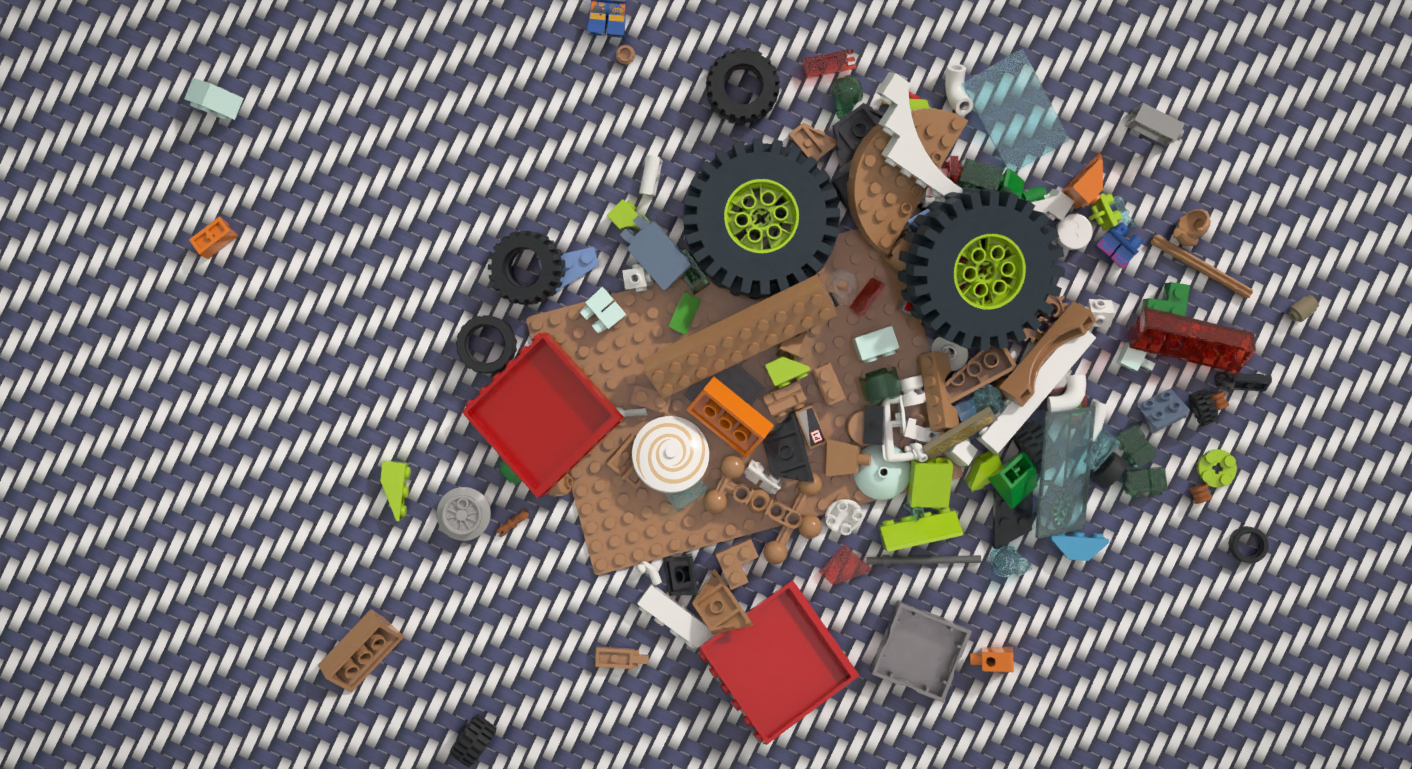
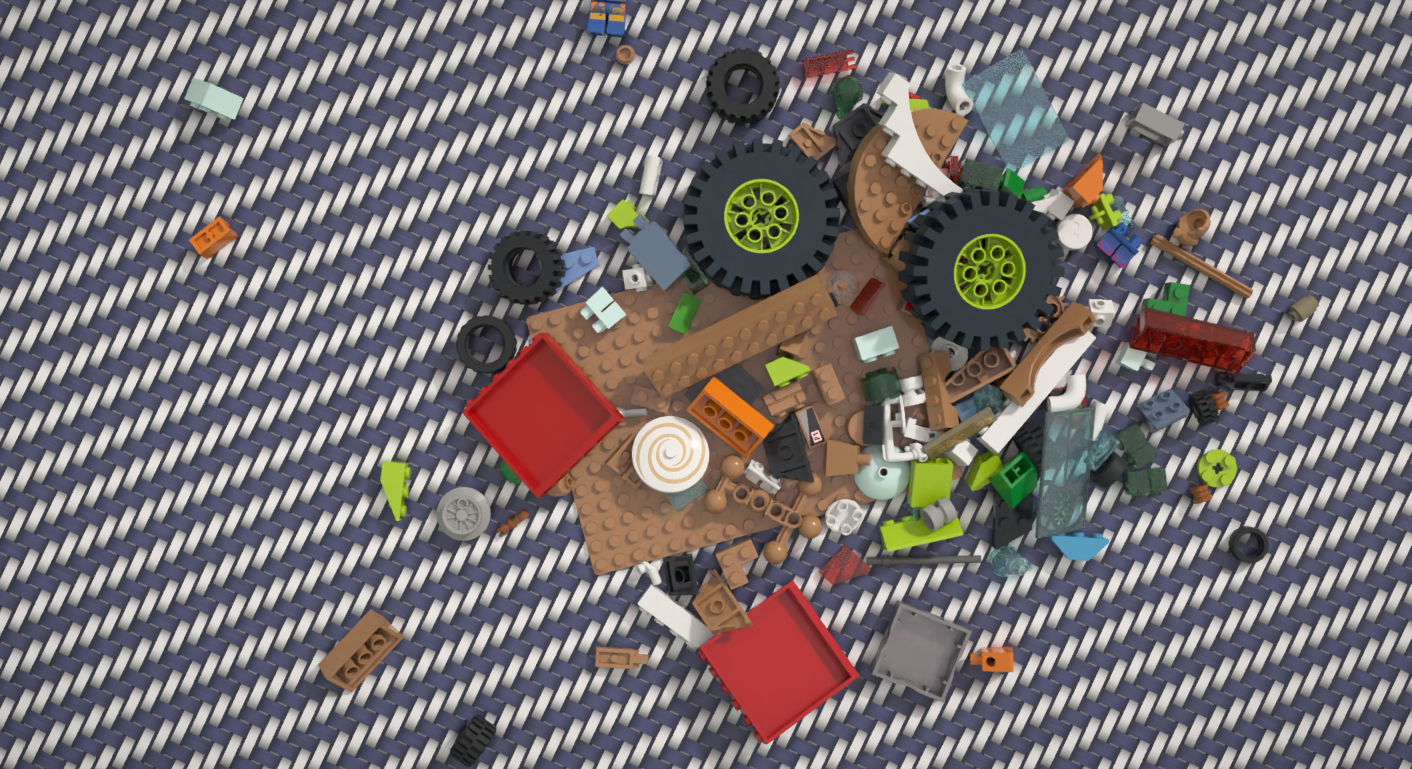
none -> light grey wheel [920,497,957,532]

